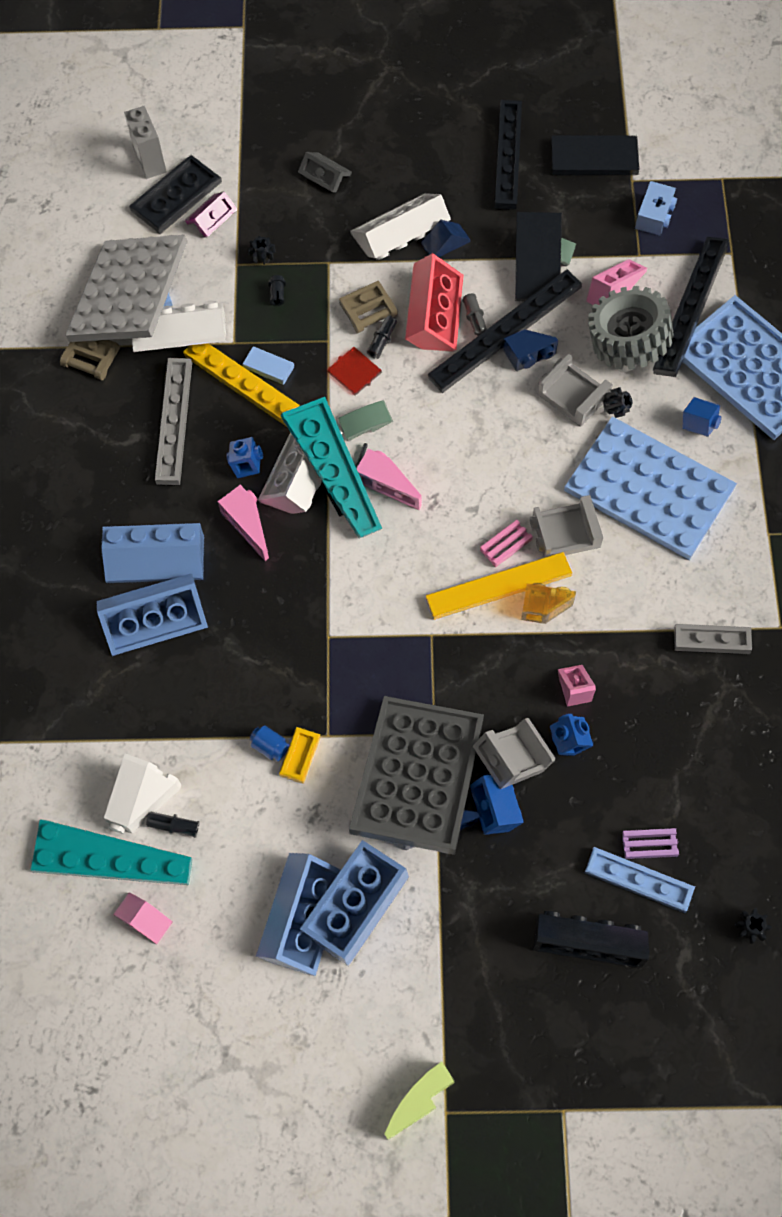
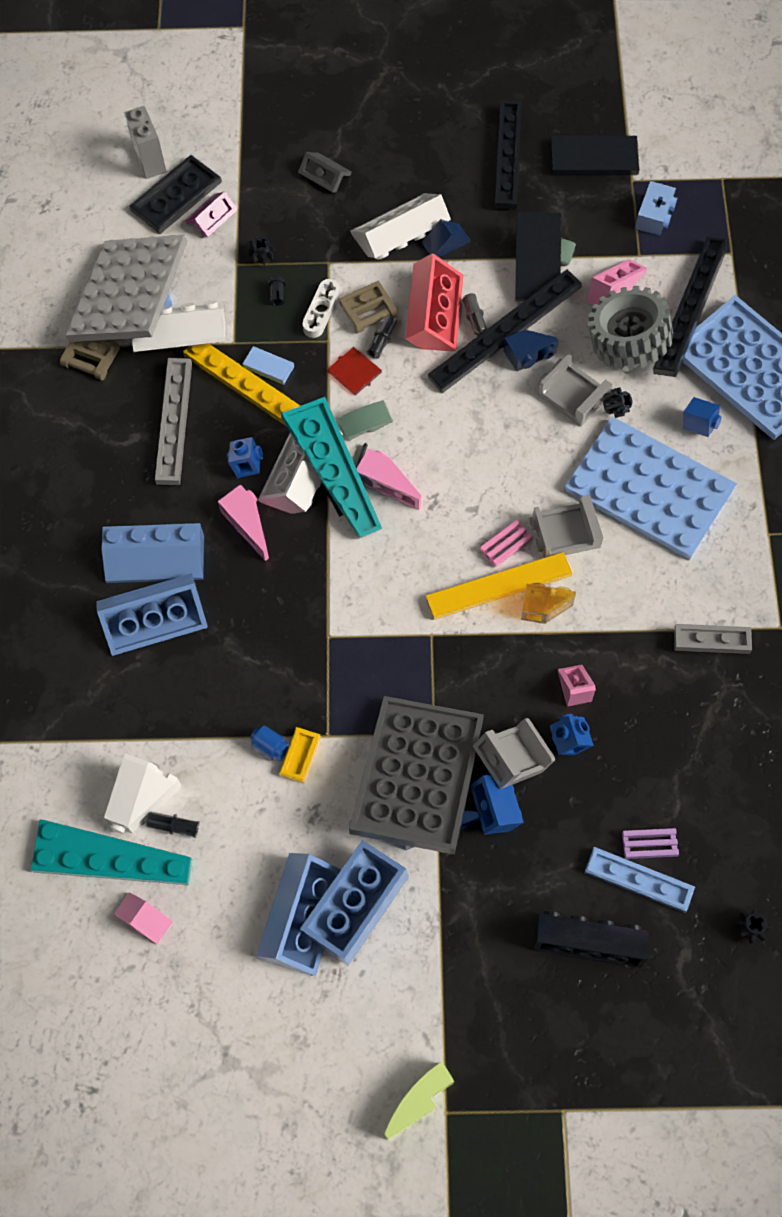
none -> white beam [303,279,340,338]

